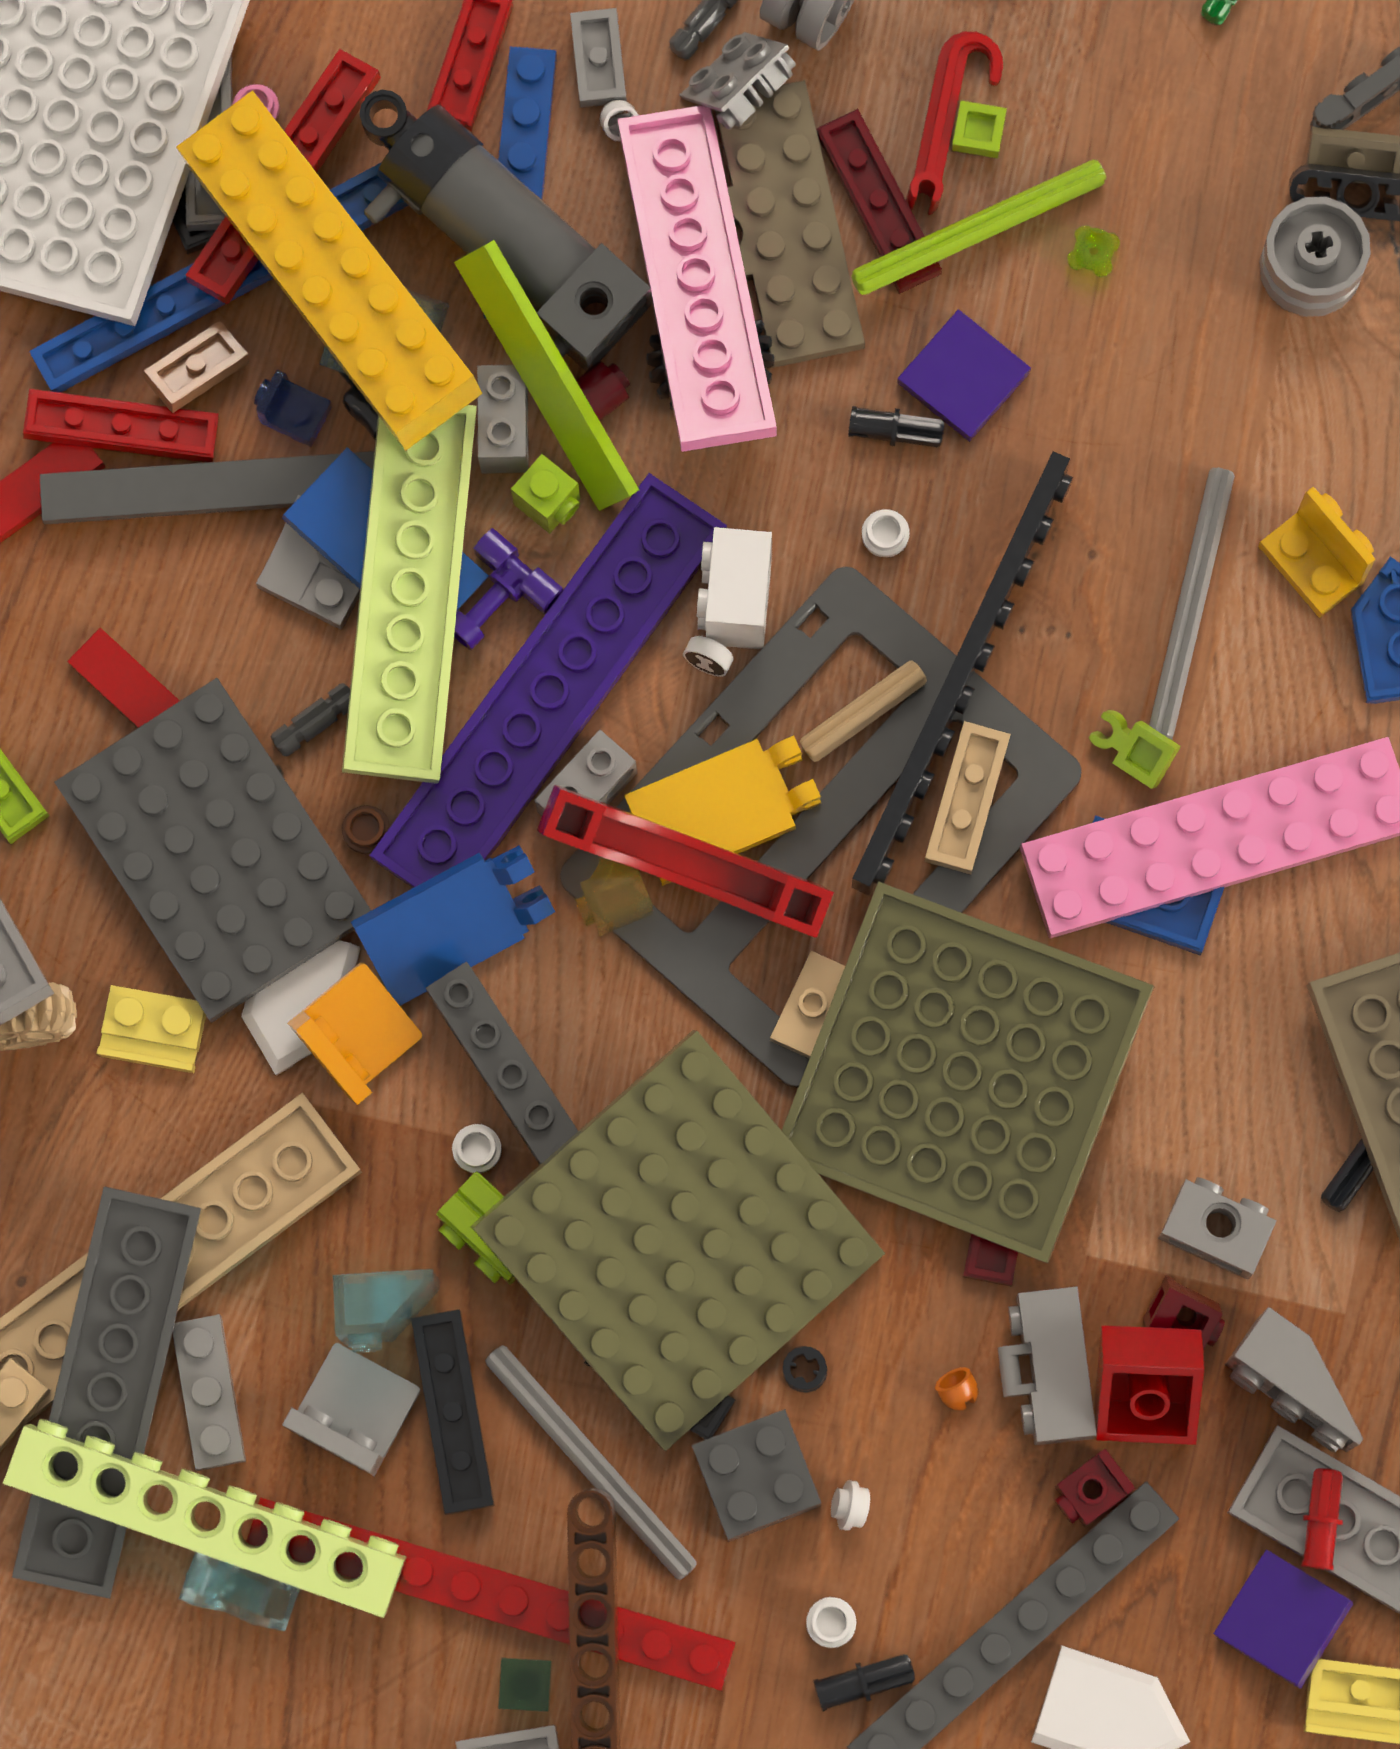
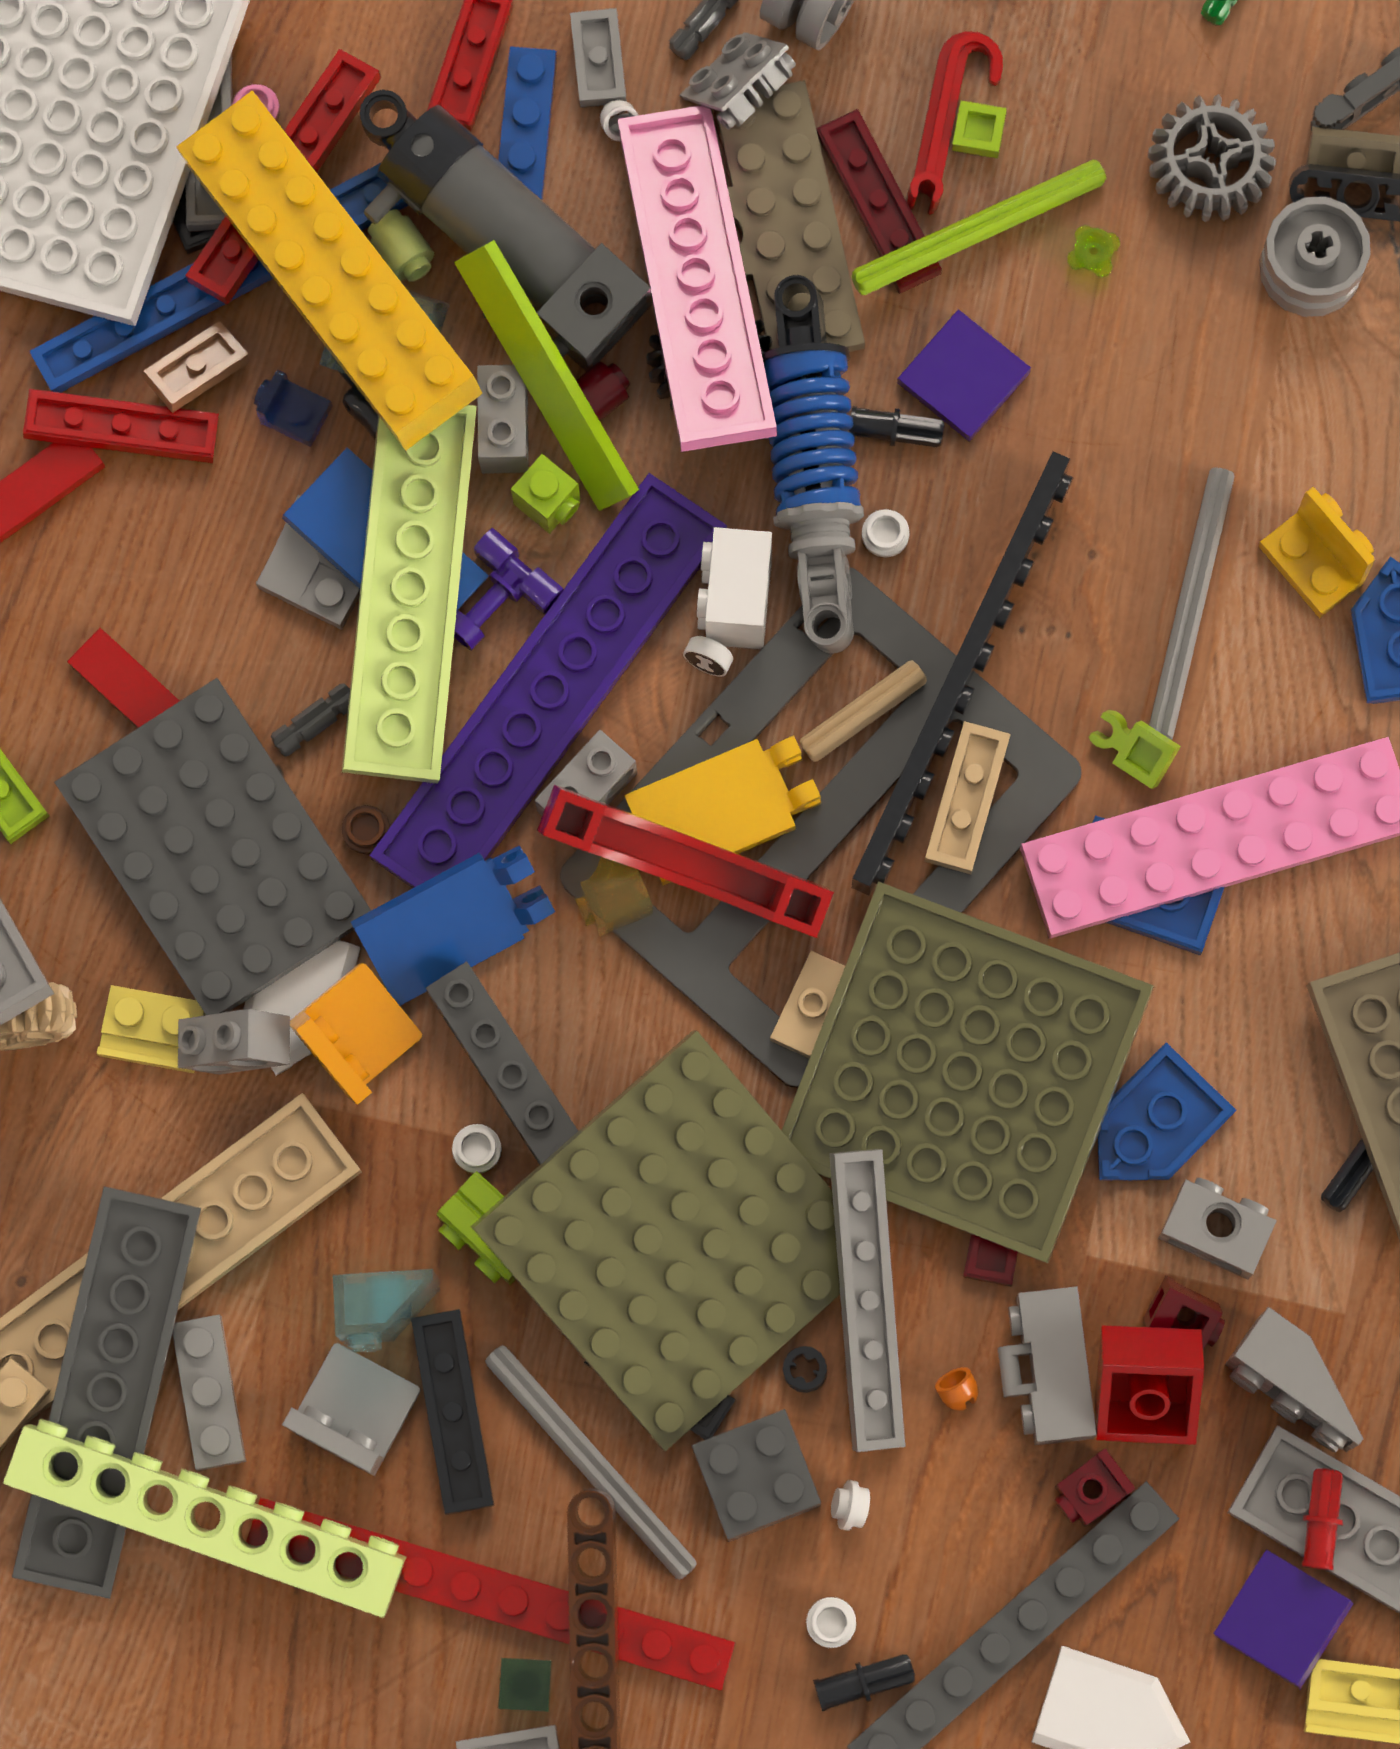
dark grey tile [40,451,374,524] -> none
clear light blue brick [179,1552,300,1631] -> none
none -> light grey brick [178,1009,290,1075]
none -> yellowish green brick [368,209,434,282]
none -> piece [762,275,864,654]
none -> light grey plate [829,1149,905,1452]
none -> blue tile [1098,1042,1237,1180]
none -> light grey gear [1148,94,1276,222]

